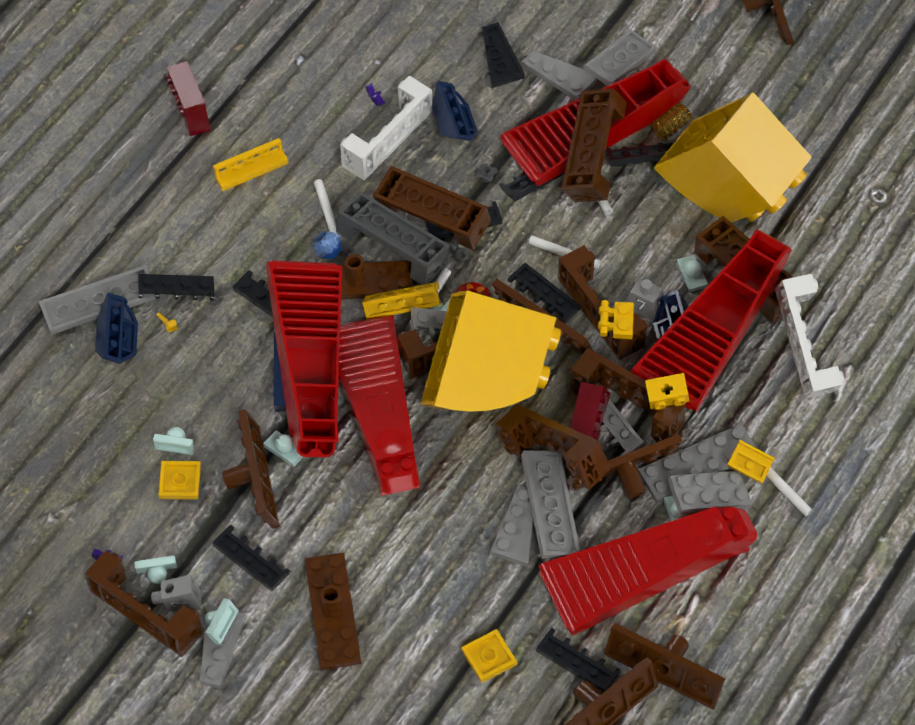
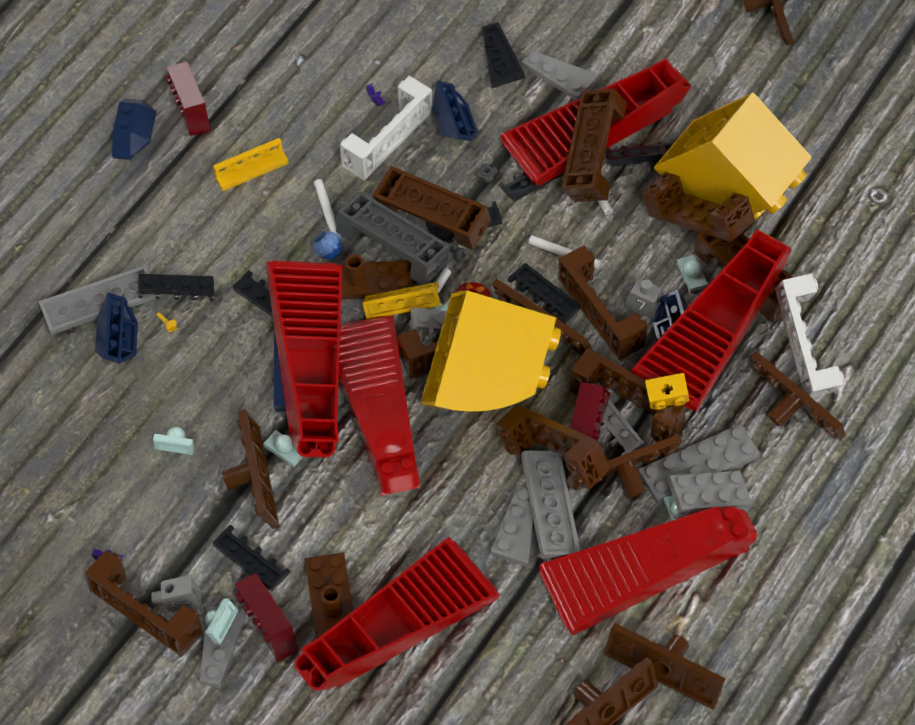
light aqua tile [135,555,177,584] -> none
yellow plate [158,461,201,500] -> none
yellow plate [461,629,517,683] -> none
black hinge [536,628,621,693] -> none
light grey tile [584,29,657,86] -> none
yellow plate [598,300,634,339] -> none
clear yellow piece [652,103,692,141] -> none
yellow plate [726,440,775,484] -> none
white piece [766,467,812,516] -> none
none -> dark blue wedge [112,99,157,160]
none -> dark red wedge [234,573,299,662]
none -> red brick [295,537,500,691]
none -> reddish brown plate [642,172,755,242]
none -> reddish brown plate [751,351,846,441]

